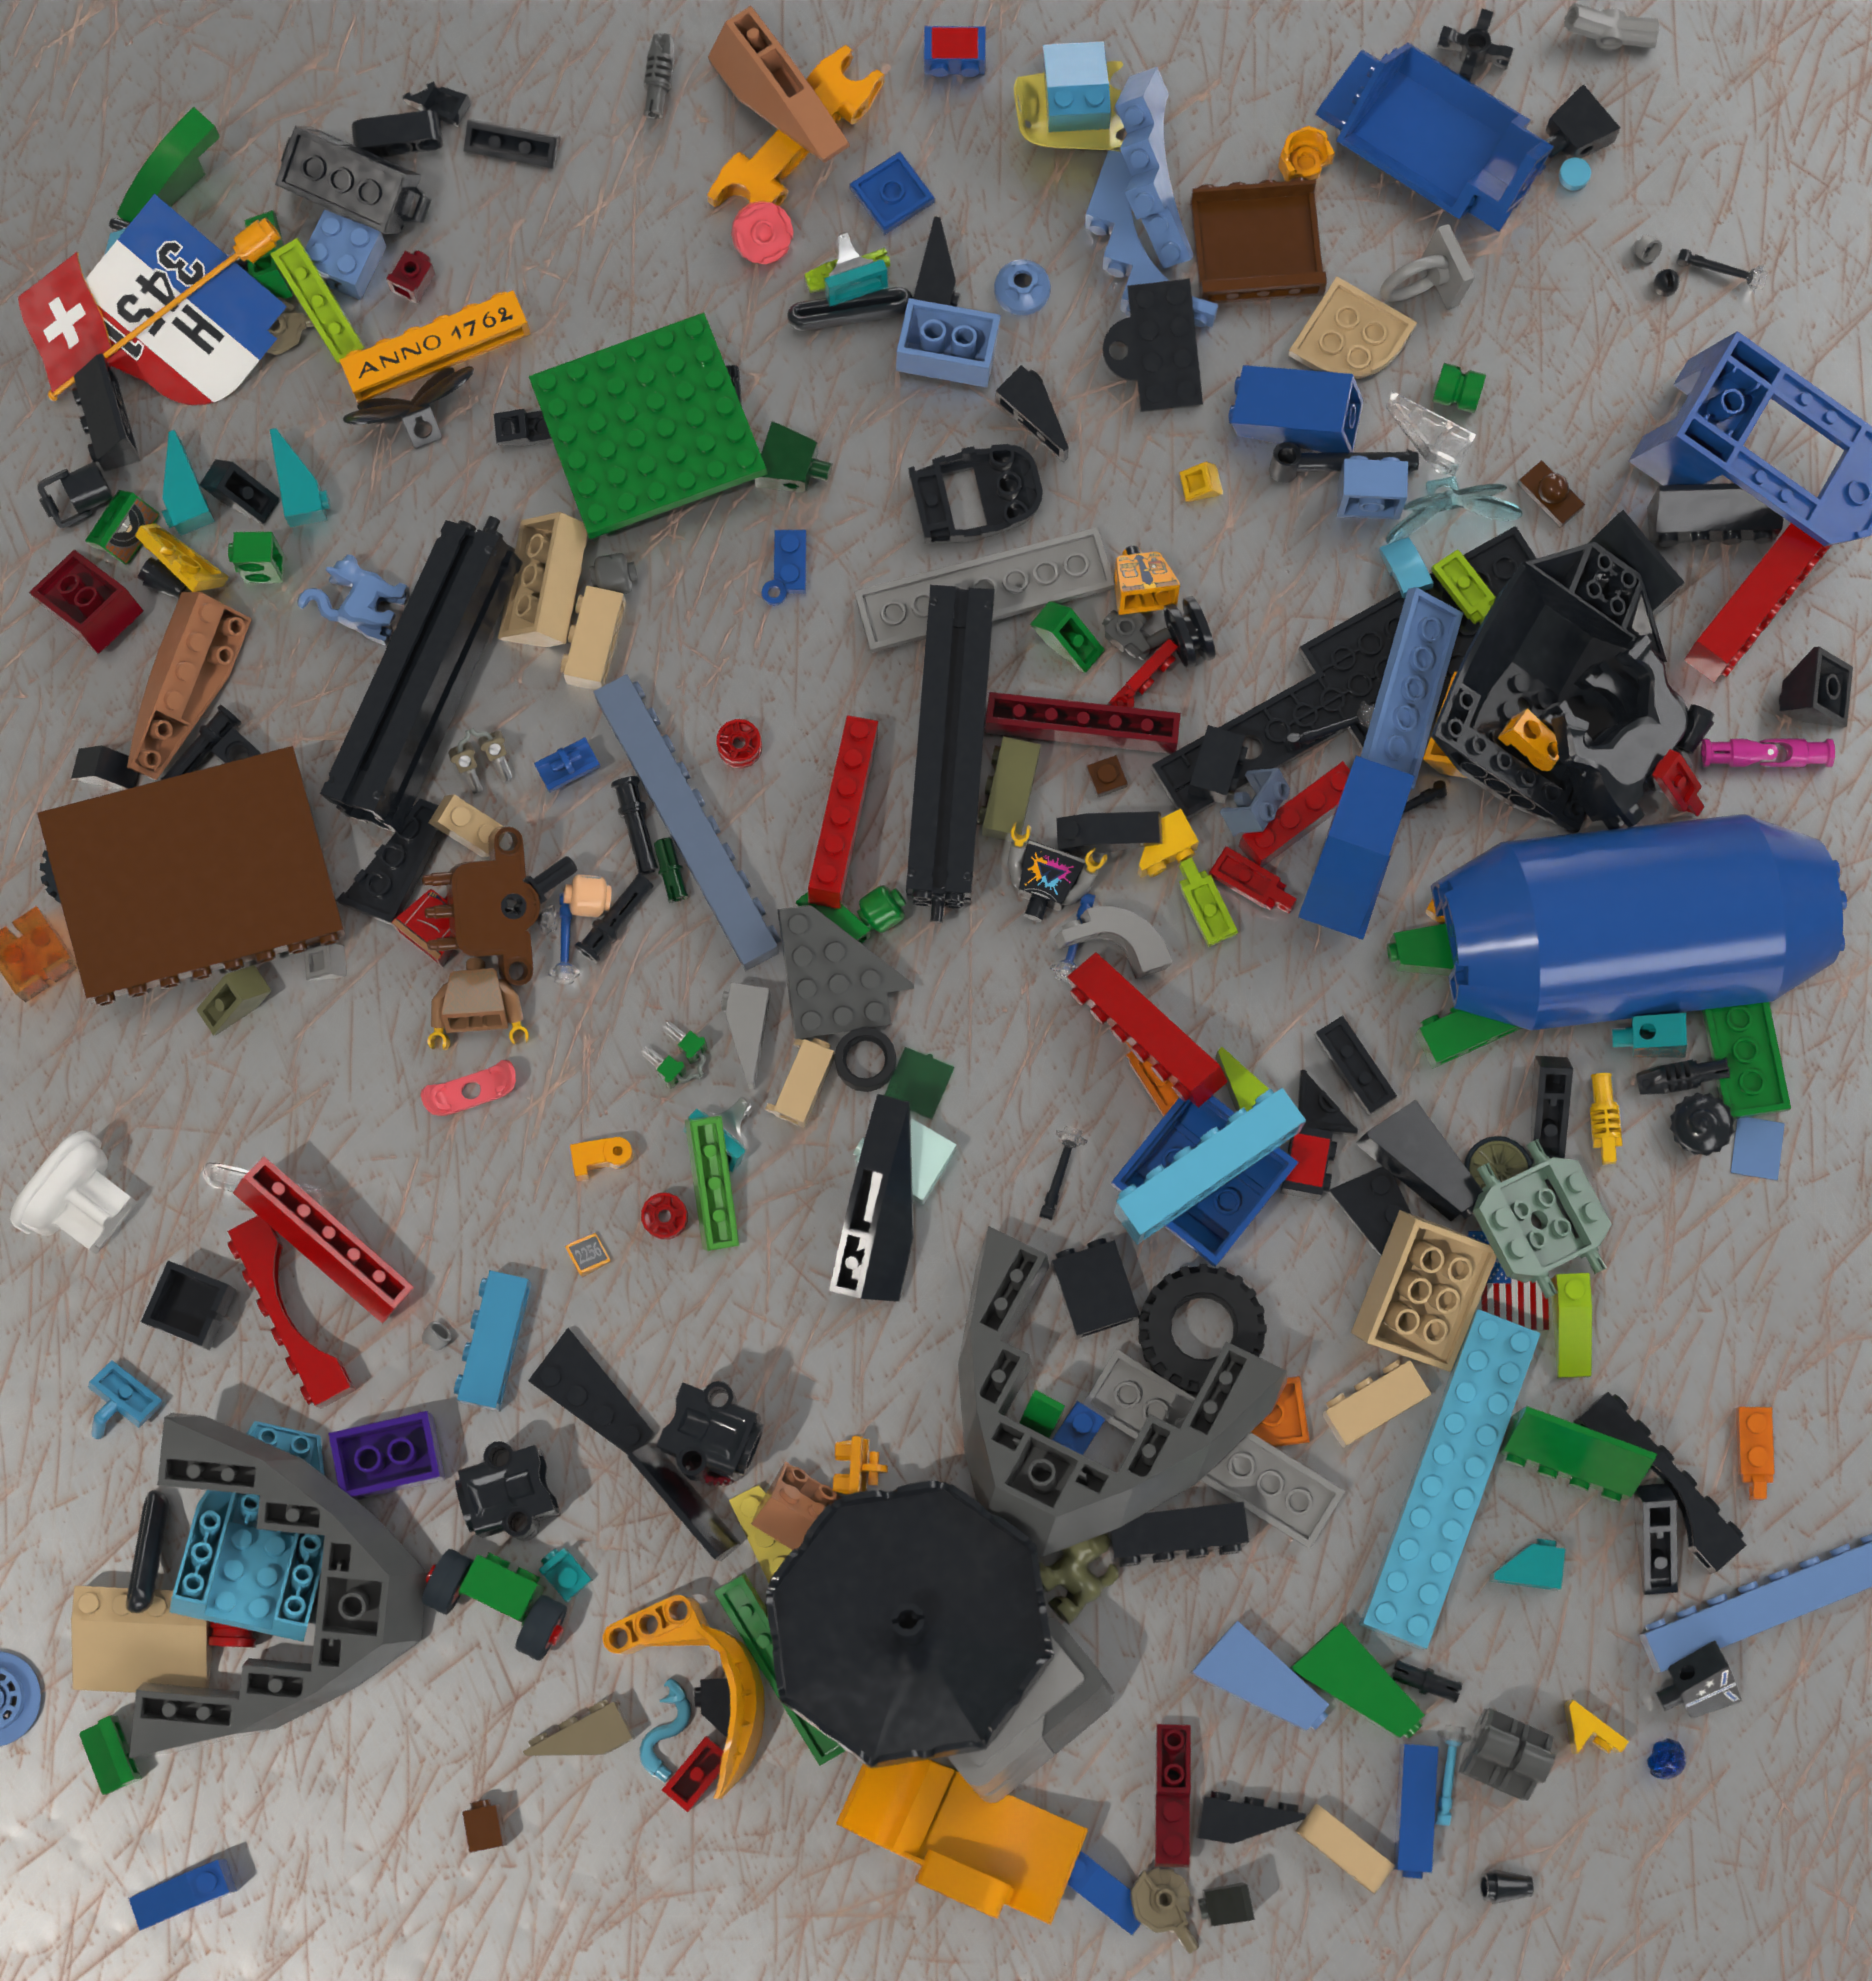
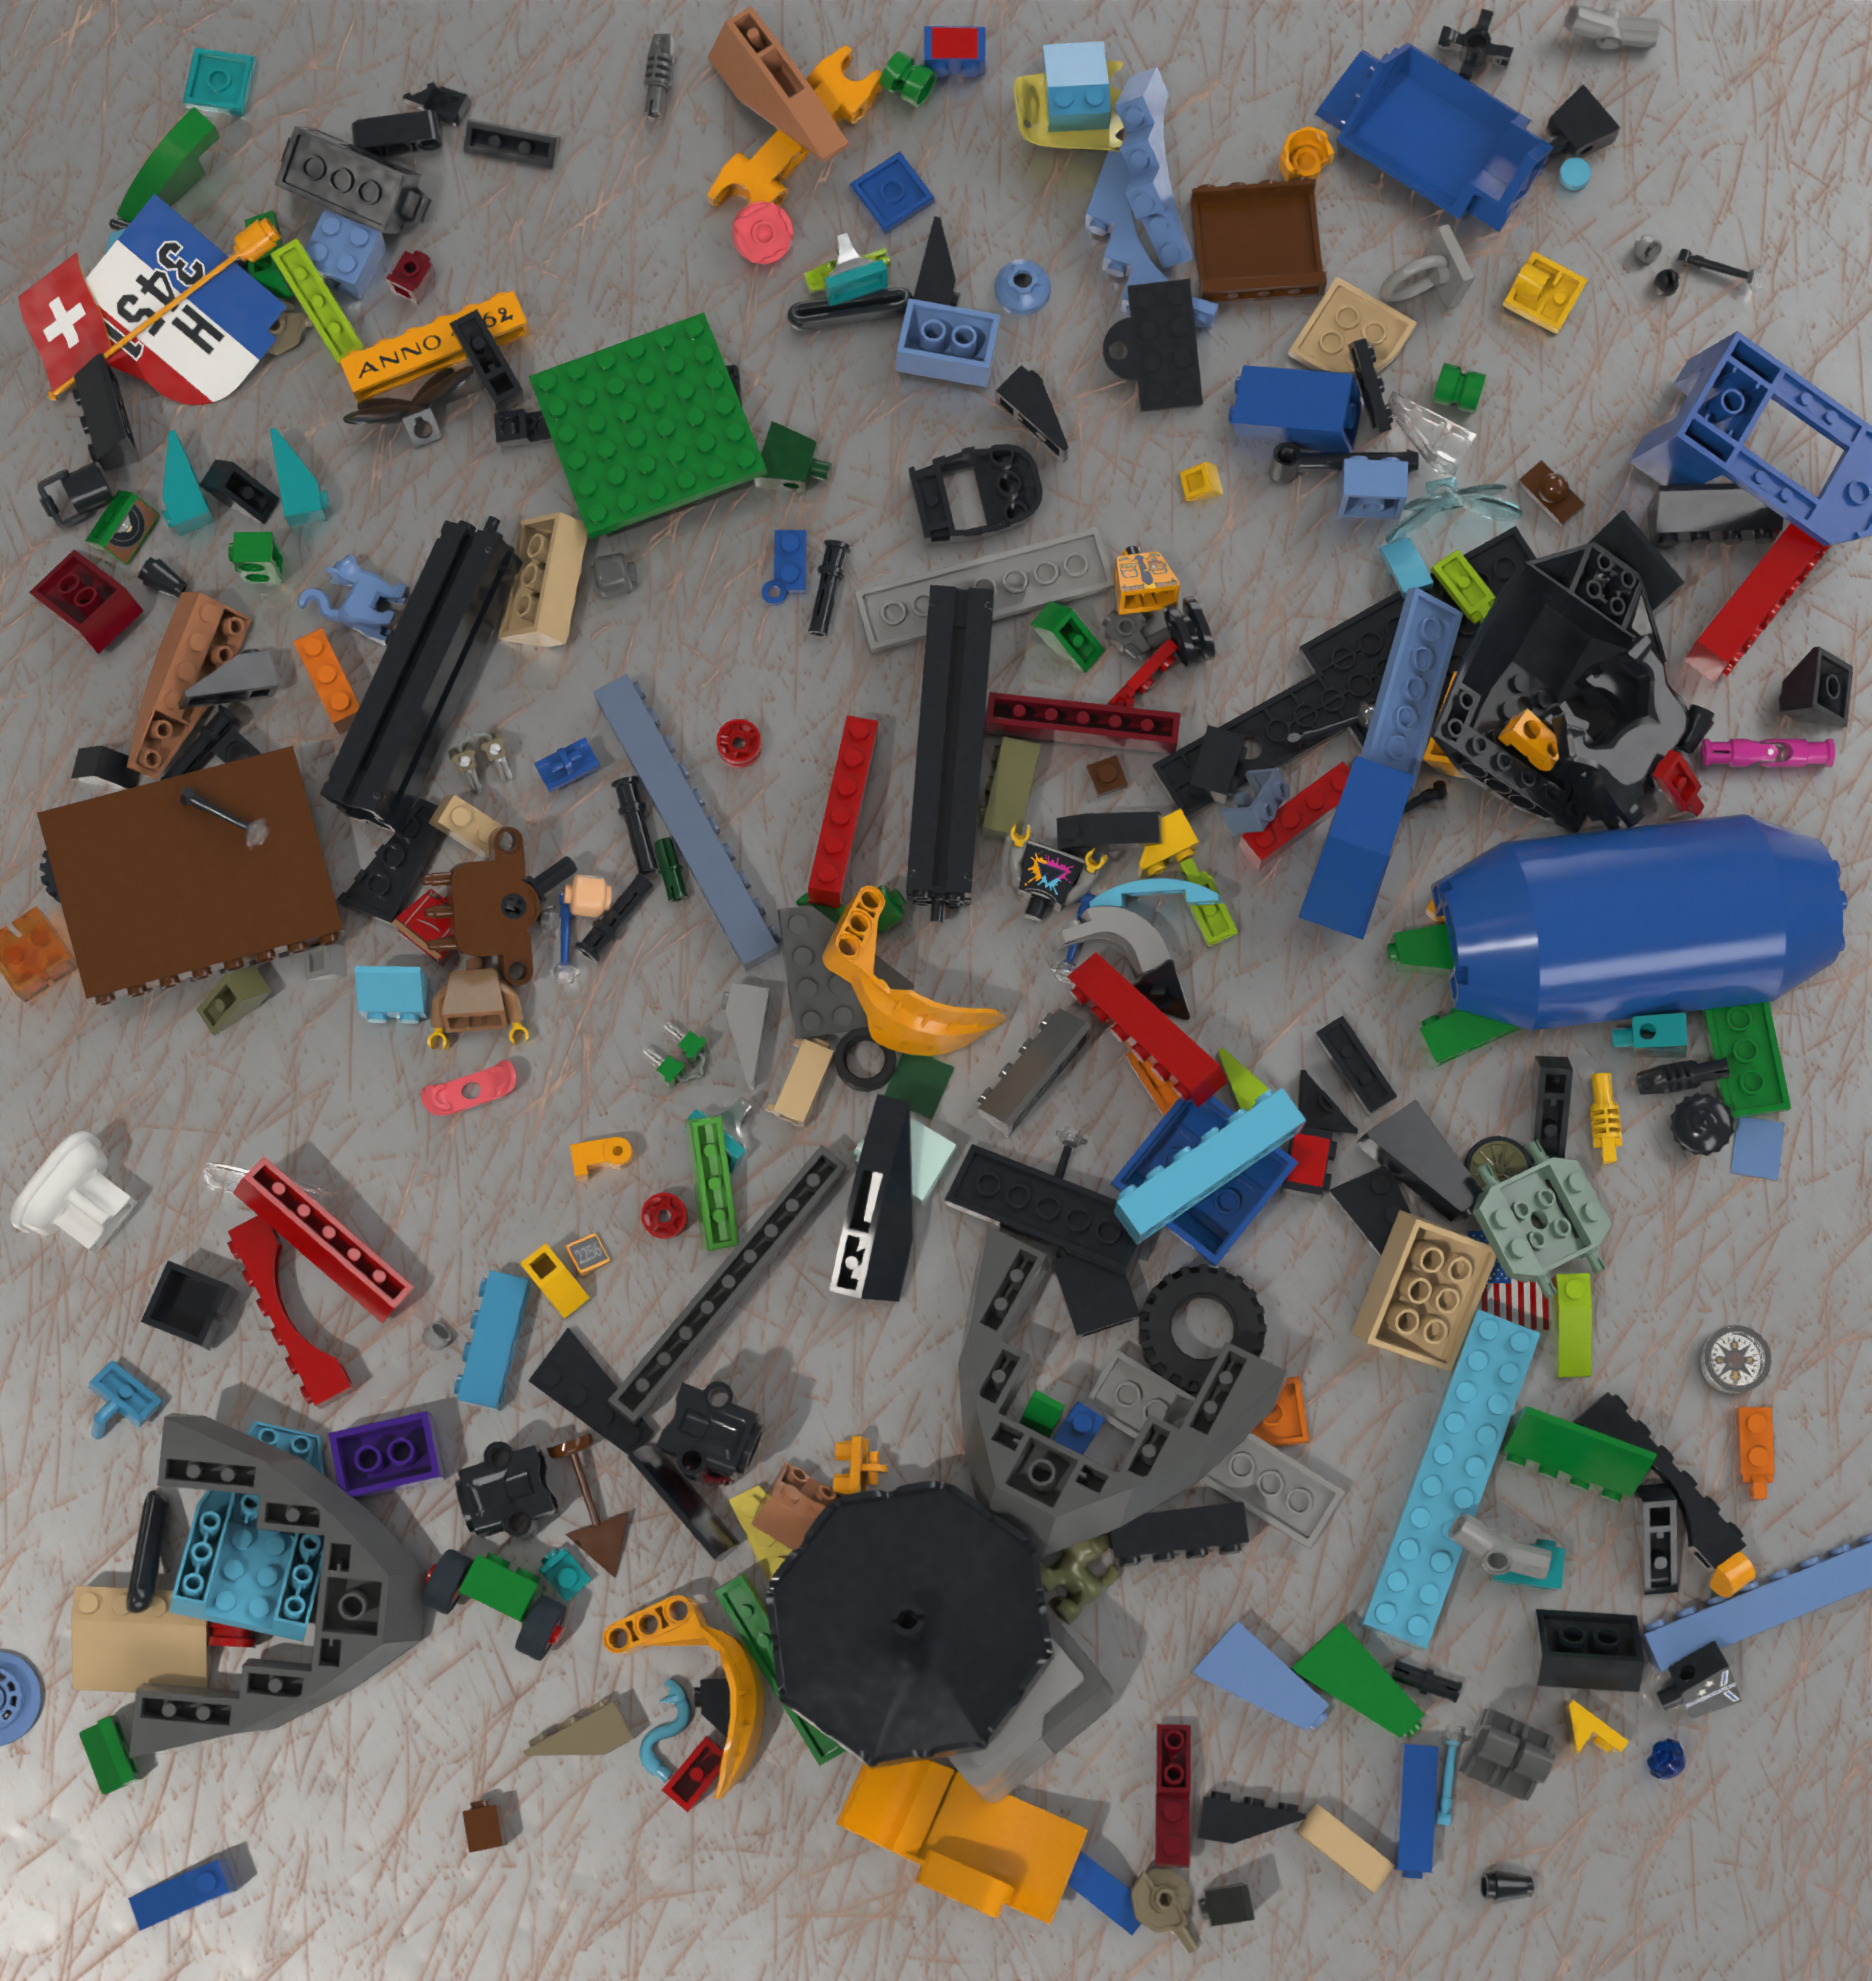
yellow wing [135,523,229,592] -> none
tan brick [560,585,626,690] -> none
red hinge [1209,846,1297,914] -> none
tan brick [1322,1359,1431,1448] -> none
none -> slope [178,649,279,709]
none -> black piece [180,787,270,847]
none -> teal tile [182,47,256,116]
none -> orange brick [293,628,360,734]
none -> medium azure slope [355,966,430,1024]
none -> black slope [449,309,524,413]
none -> yellow slope [520,1243,591,1319]
none -> reddish brown piece [547,1433,629,1578]
none -> dark grey brick [608,1145,847,1426]
none -> black pin [808,540,851,638]
none -> light orange piece [822,885,1007,1056]
none -> green wheel [879,51,937,108]
none -> black plate [944,1144,1142,1276]
none -> dark grey slope [977,1009,1092,1138]
none -> medium azure slope [1090,878,1223,910]
none -> black piece [1133,959,1191,1020]
none -> black plate [1348,338,1393,435]
none -> light grey piece [1448,1513,1551,1580]
none -> yellow plate [1502,251,1588,335]
none -> black slope [1534,1609,1645,1692]
none -> clear piece [1699,1325,1771,1395]
none -> light orange brick [1709,1551,1755,1598]

